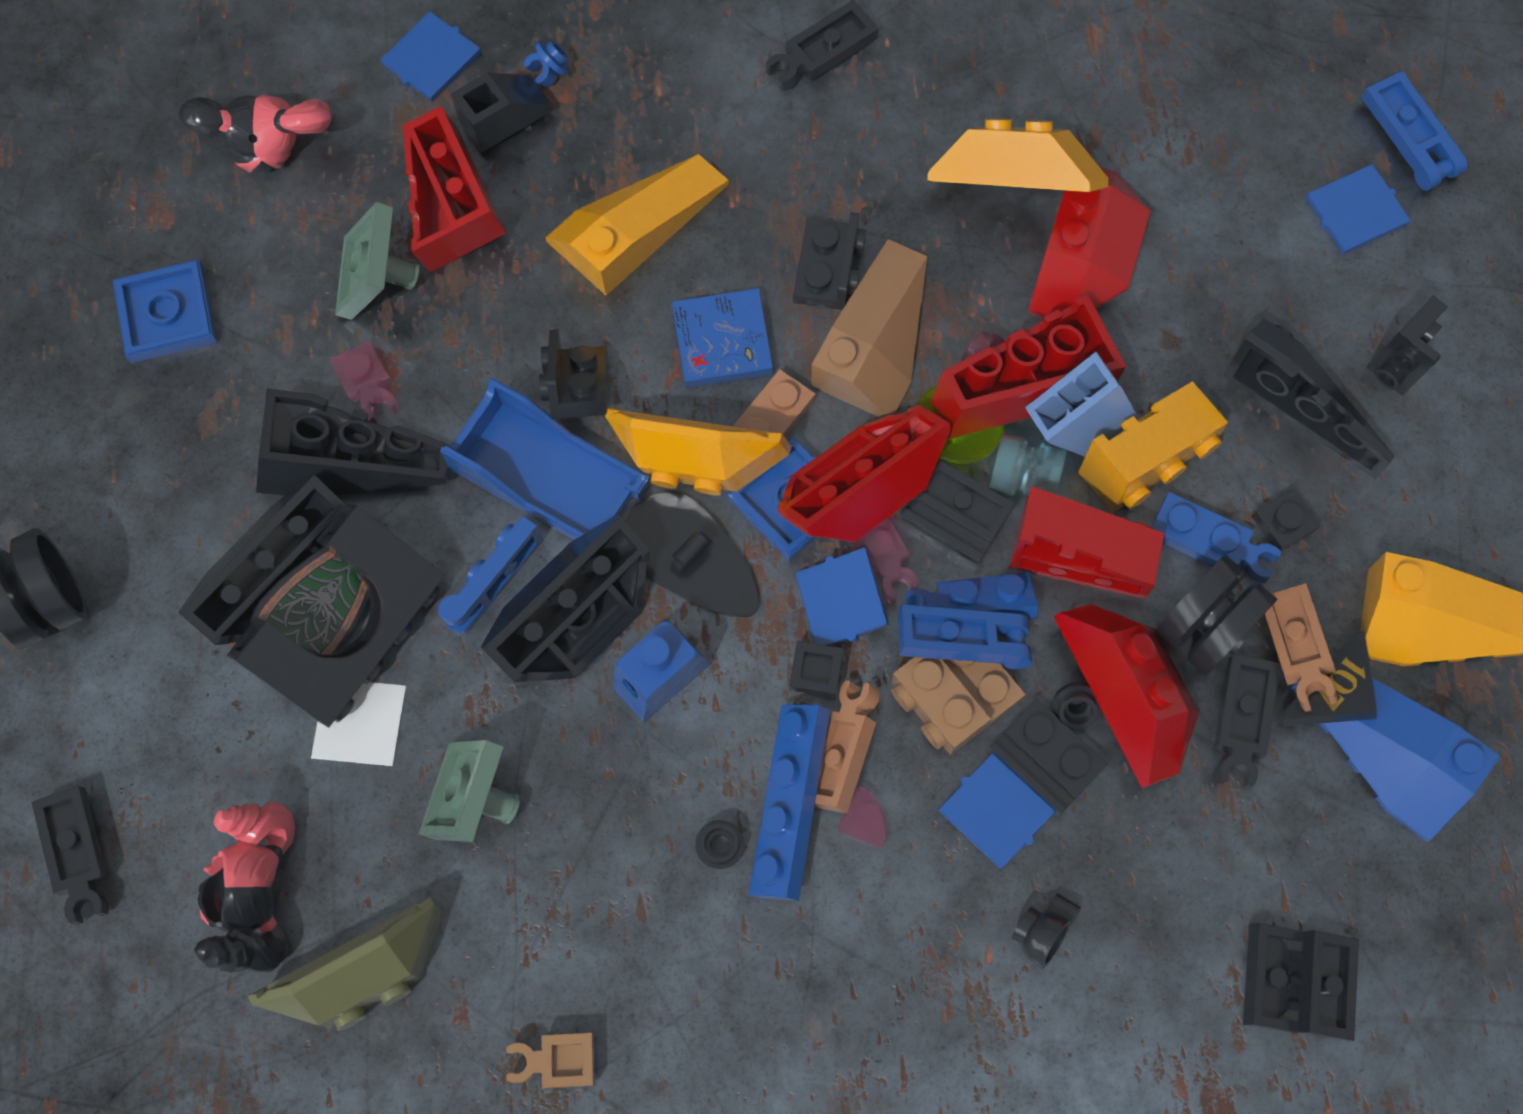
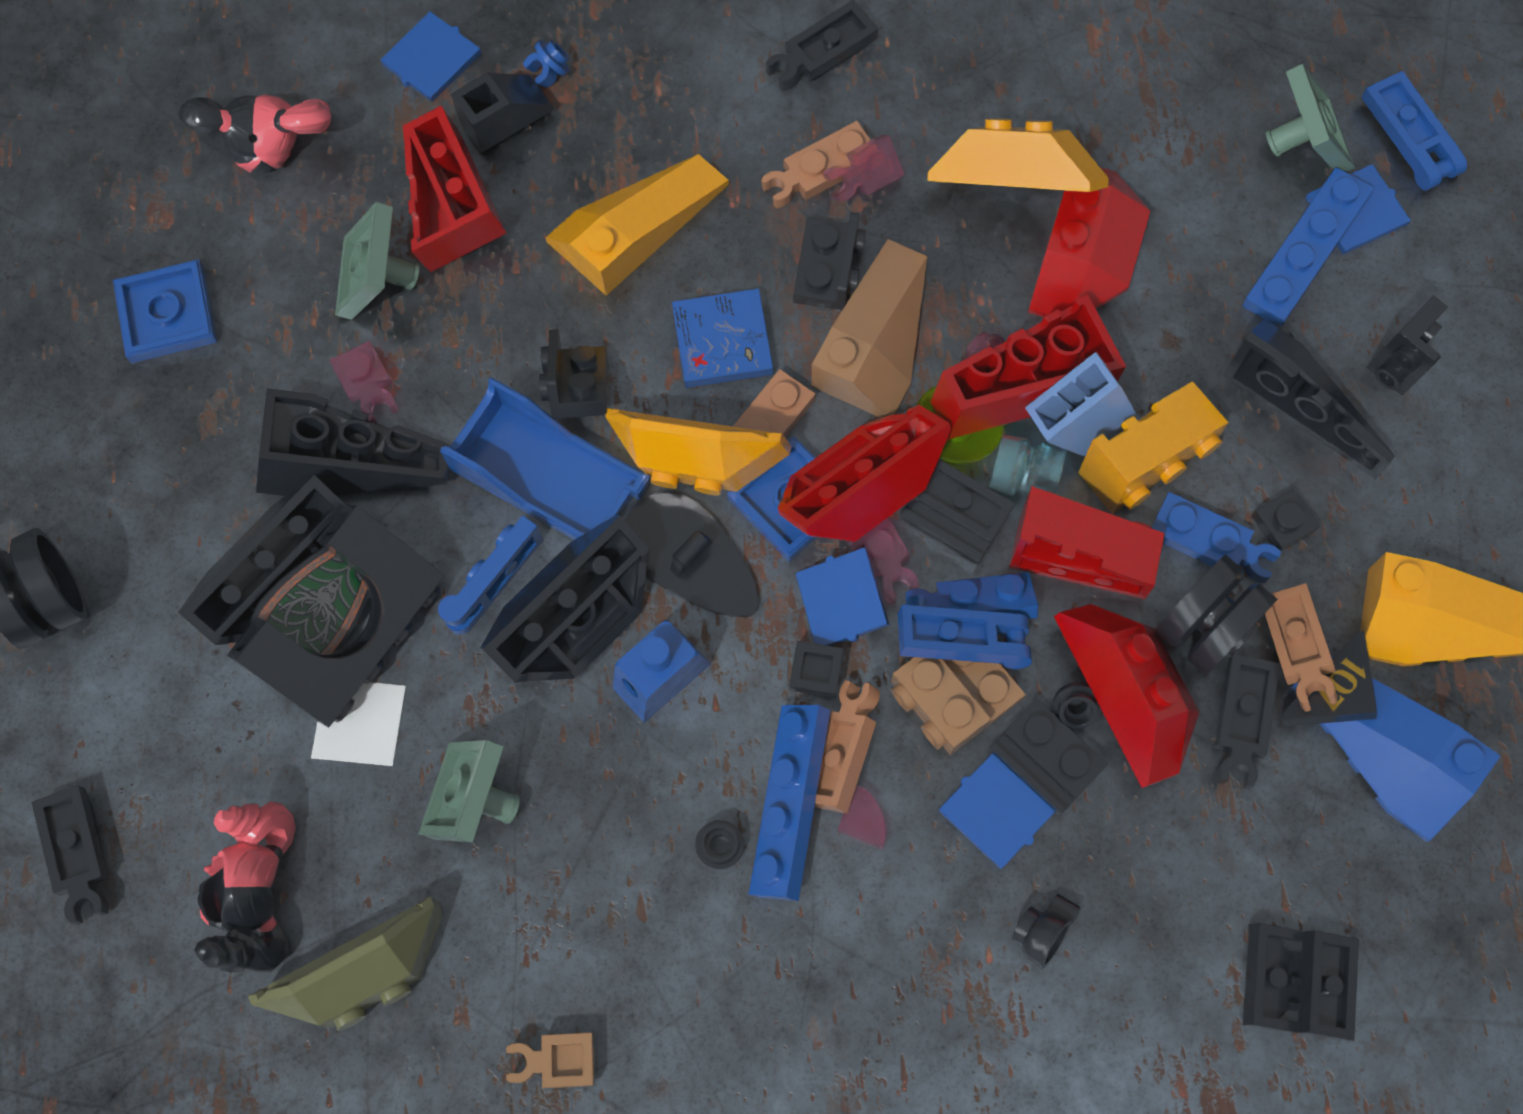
none -> nougat plate [762,121,879,208]
none -> clear pink plate [823,134,905,202]
none -> blue plate [1242,167,1375,326]
none -> sand green tile [1265,63,1355,172]

